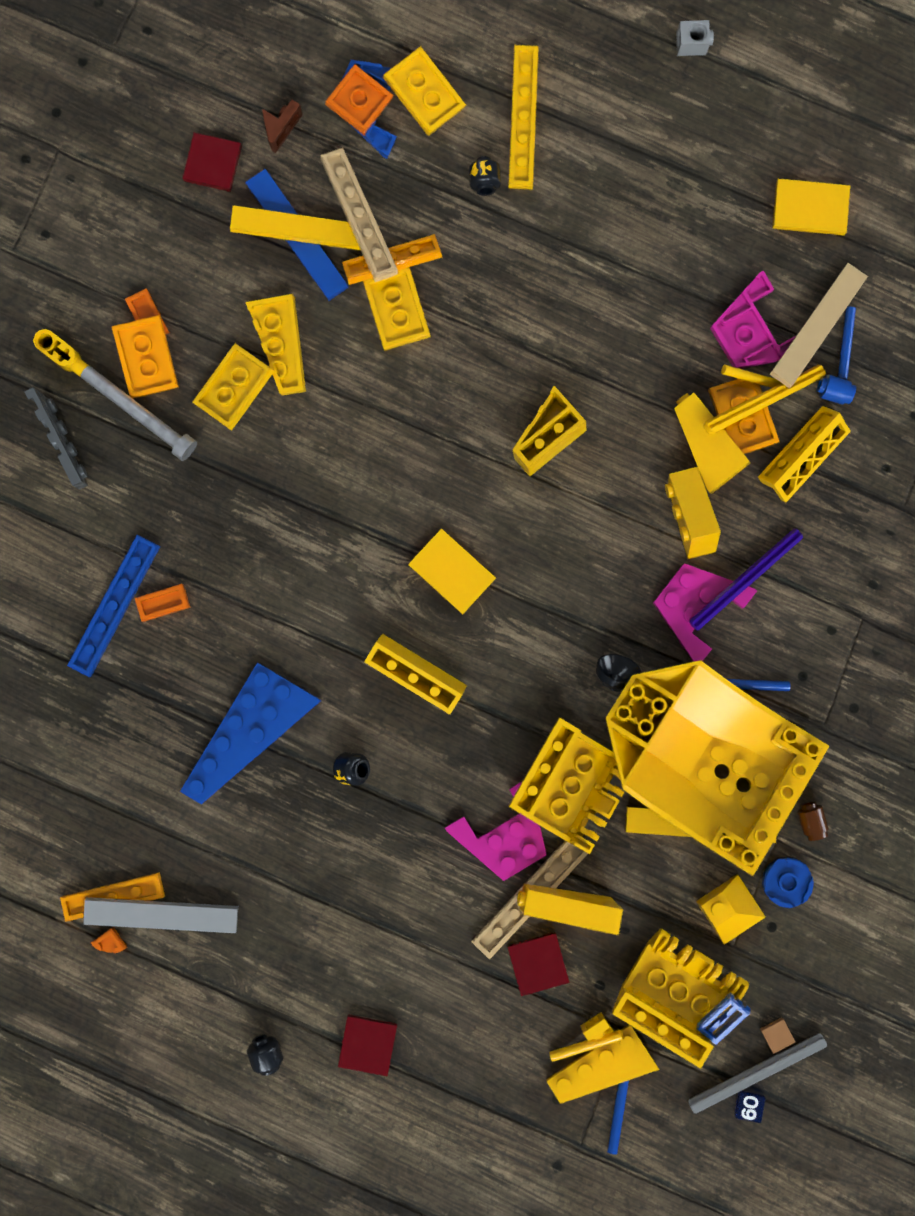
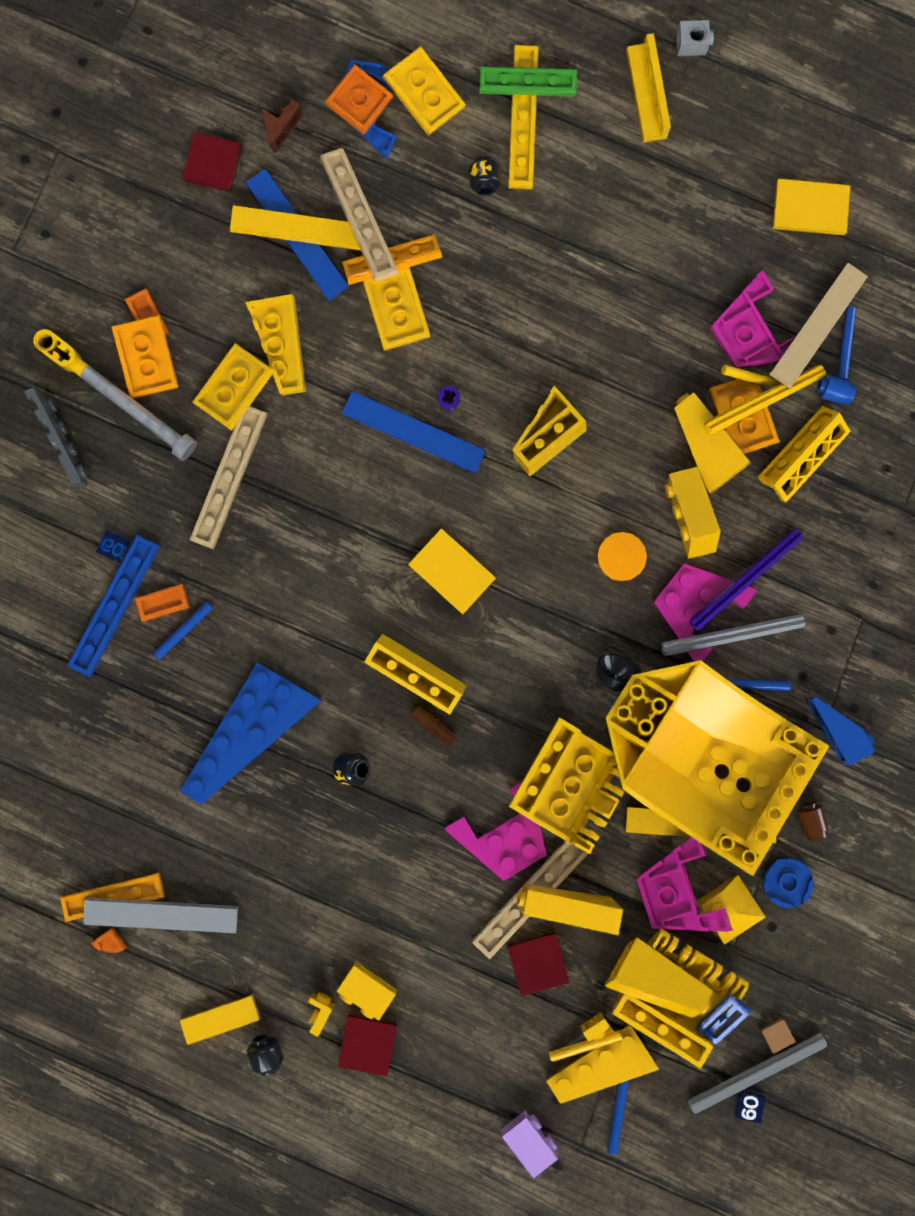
none -> clear blue tile [96,530,130,563]
none -> blue bar [153,601,213,660]
none -> yellow tile [180,994,261,1045]
none -> tan tile [190,406,268,550]
none -> yellow bracket [308,992,335,1037]
none -> yellow brick [337,961,397,1020]
none -> blue tile [342,391,486,474]
none -> reddish brown axle [410,704,456,747]
none -> dark purple bush [438,386,460,410]
none -> bright green tile [480,67,577,97]
none -> lavender brick [501,1110,558,1179]
none -> light orange tile [597,532,647,581]
none -> yellow slope [605,937,713,1018]
none -> yellow fence [626,33,671,143]
none -> dark pink wing [636,837,733,932]
none -> light grey axle [661,614,805,656]
none -> blue slope [806,697,876,766]

